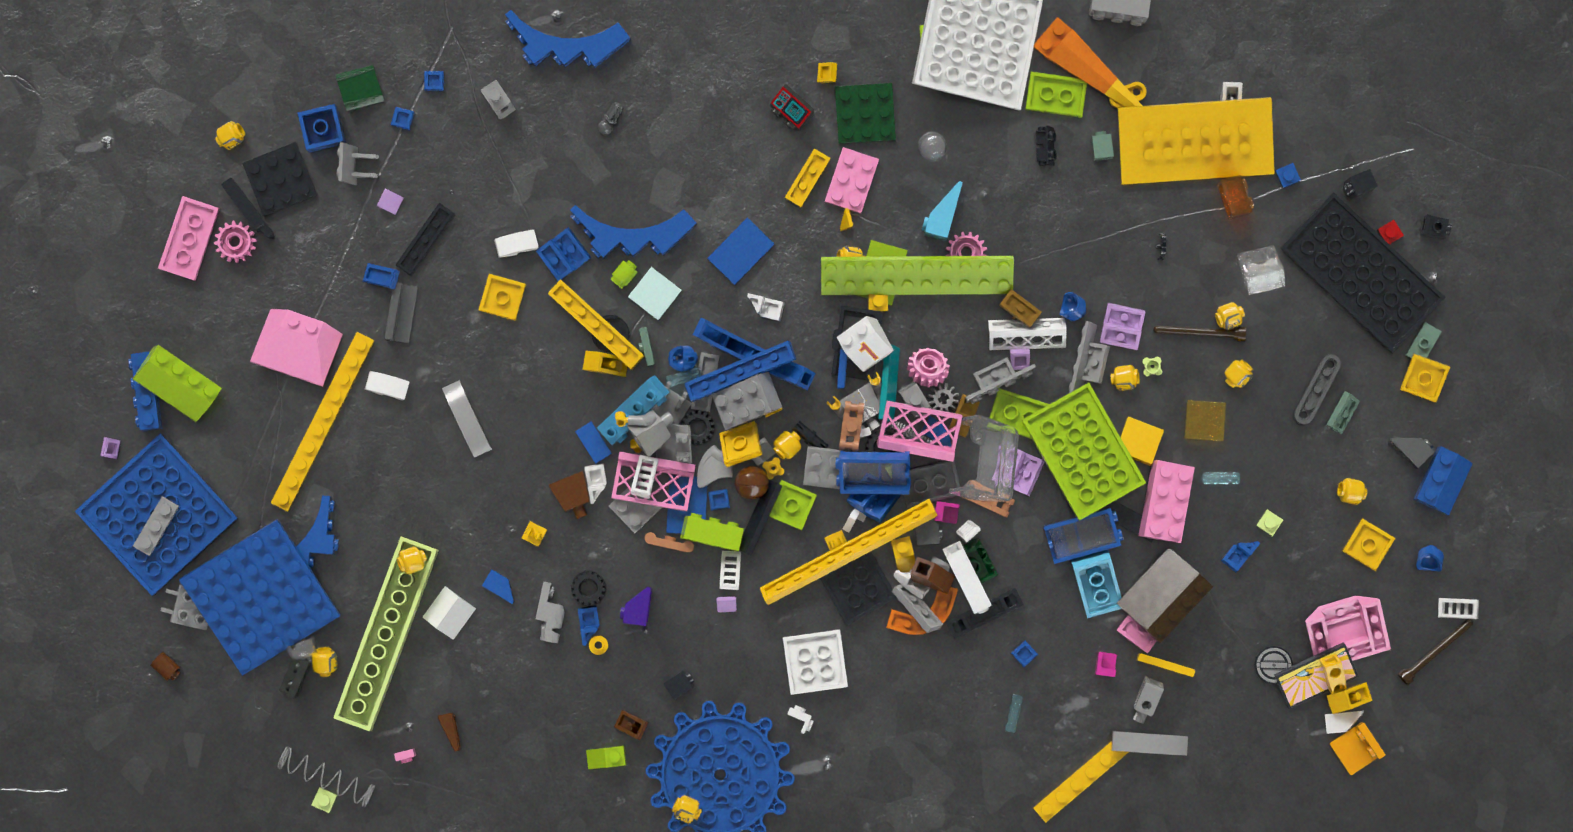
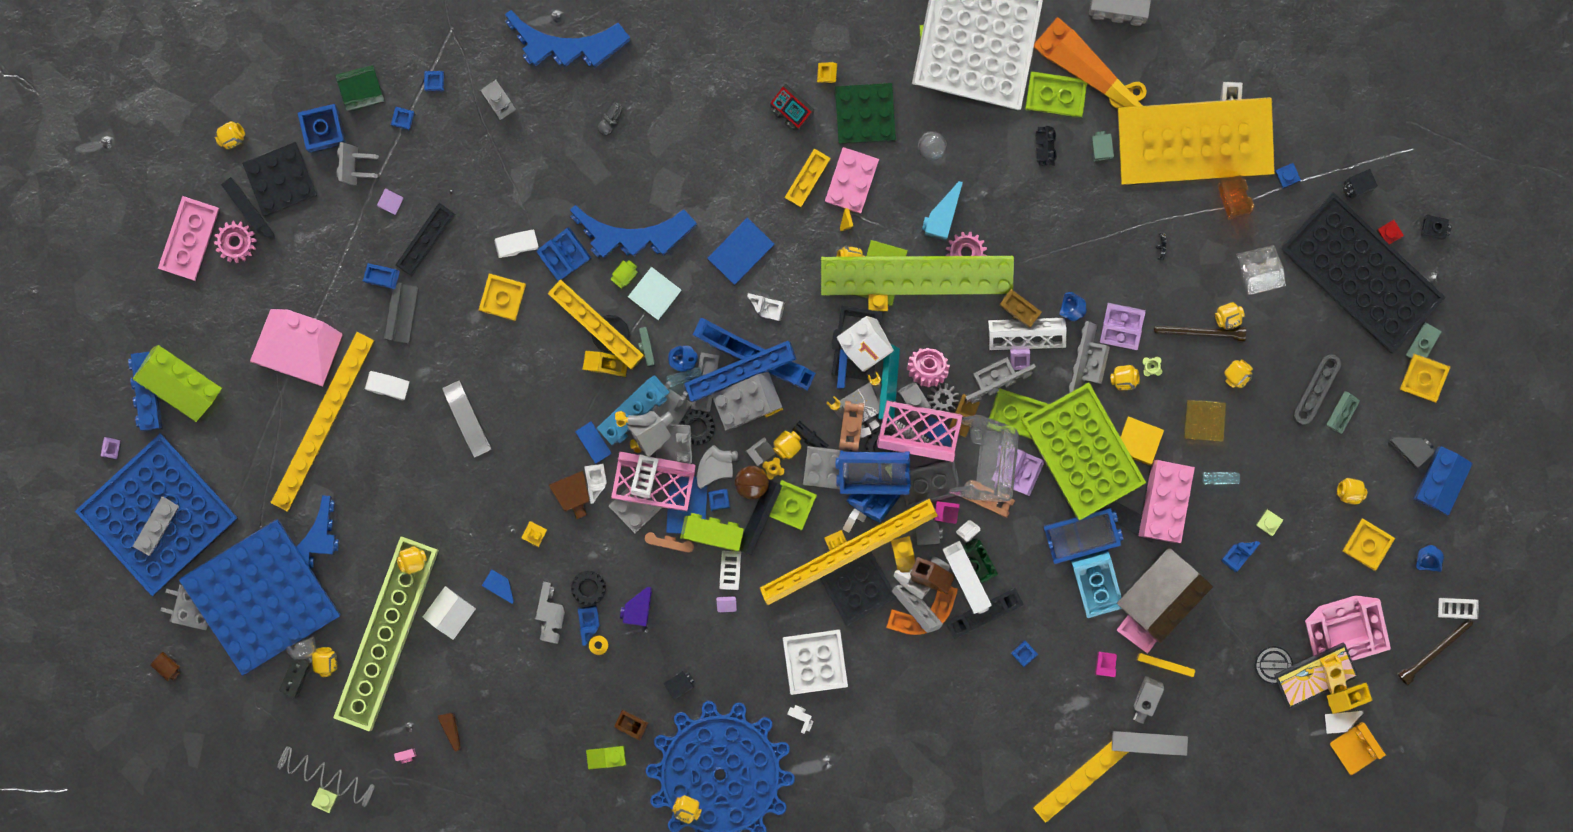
yellow tile [719,421,762,467] -> none
clear light blue axle [1005,695,1023,733] -> none

